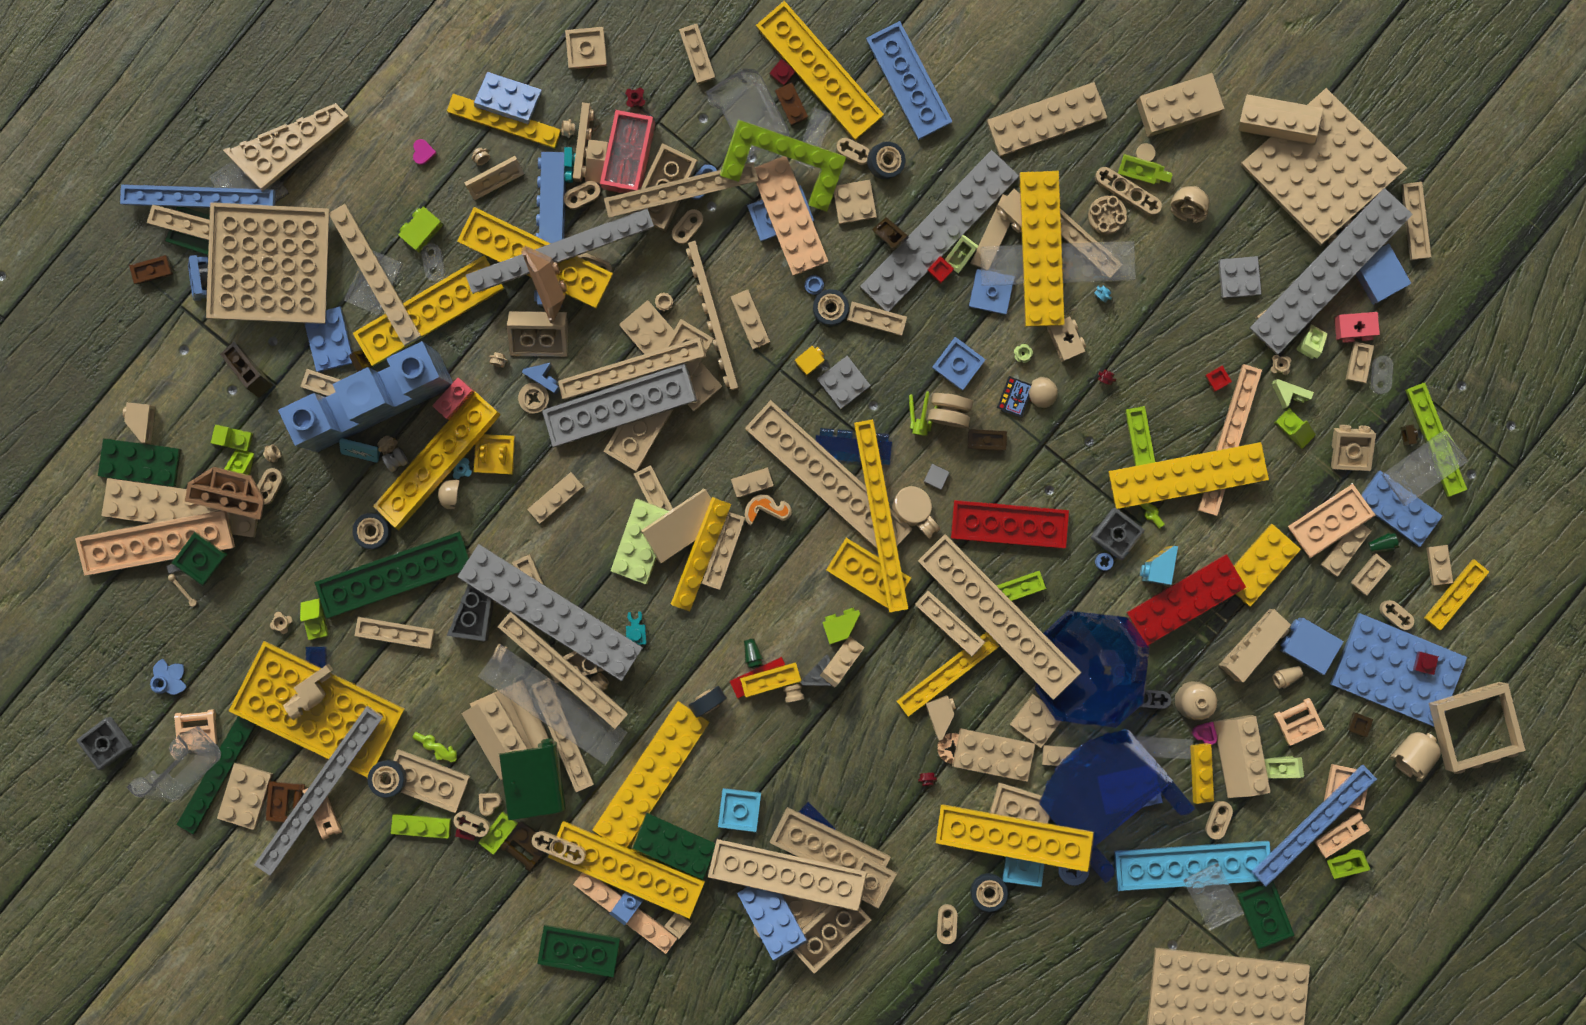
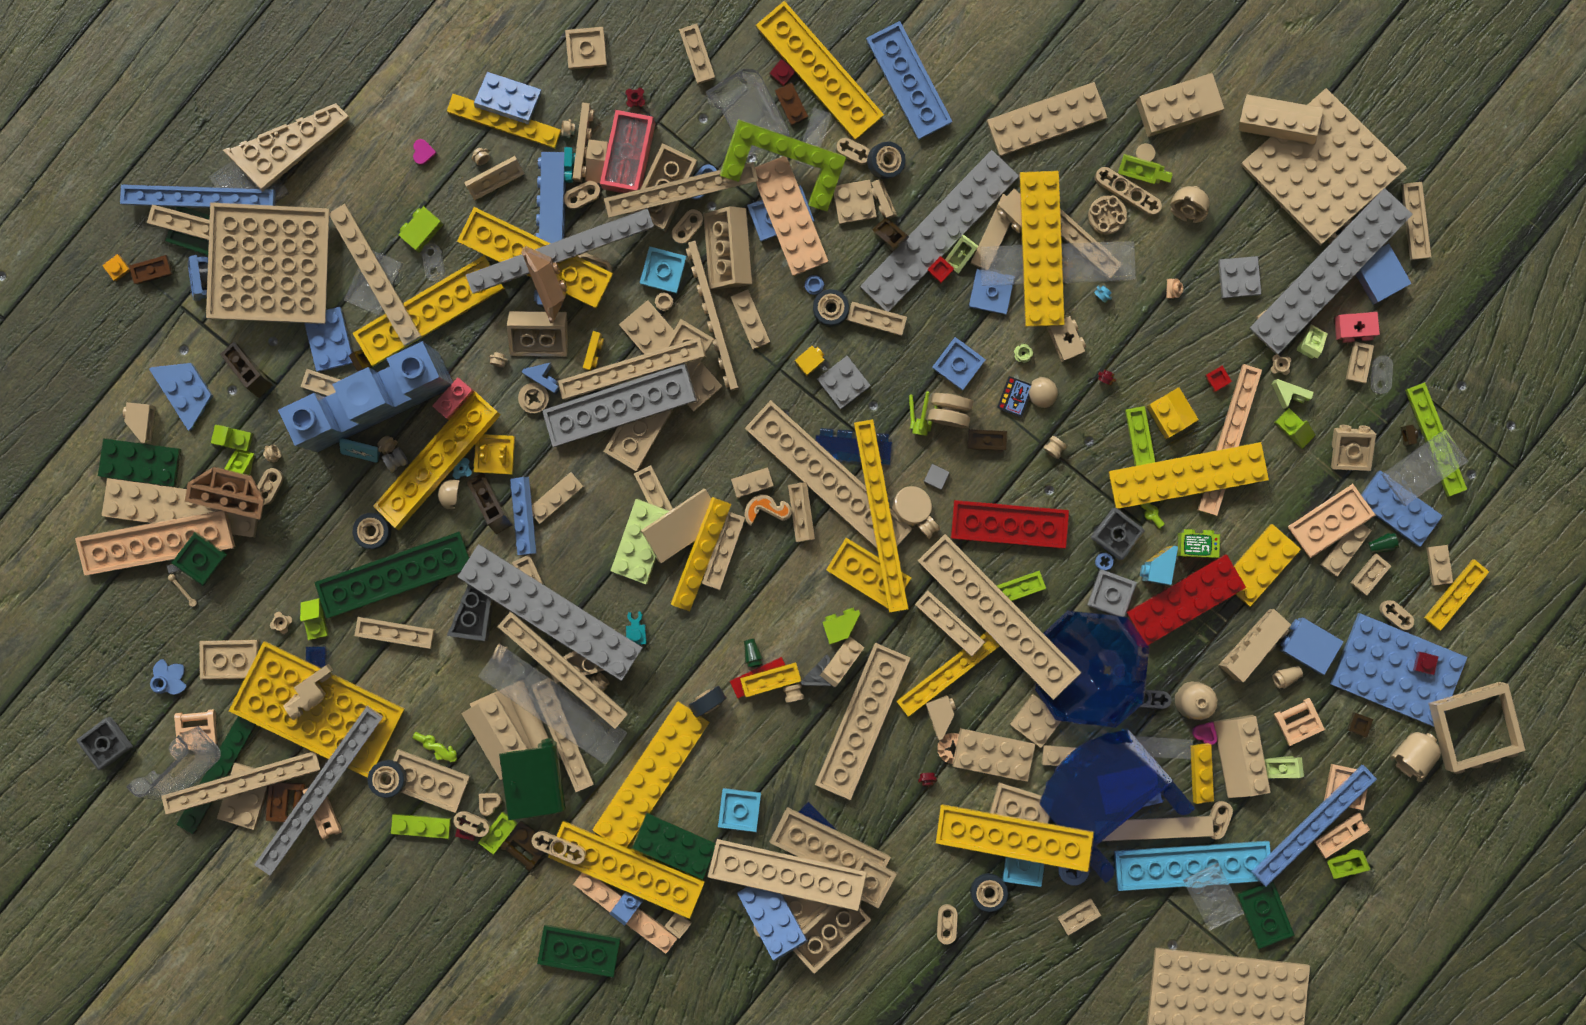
none -> light orange plate [102,254,130,282]
none -> medium blue wing [149,363,213,431]
none -> tan plate [161,752,321,815]
none -> tan tile [200,640,259,680]
none -> dark brown slope [467,473,512,535]
none -> medium blue plate [510,477,536,555]
none -> yellow plate [583,331,604,371]
none -> medium azure plate [640,246,687,294]
none -> tan slope [703,206,752,289]
none -> tan plate [788,482,815,542]
none -> tan plate [815,643,910,800]
none -> tan plate [871,180,898,219]
none -> tan wheel [1043,436,1068,459]
none -> tan plate [1057,898,1101,935]
none -> light grey plate [1087,569,1137,618]
none -> tan tile [1095,816,1214,841]
none -> yellow slope [1146,387,1199,439]
none -> light nougat plate [1166,279,1183,299]
none -> brick [1177,529,1220,558]

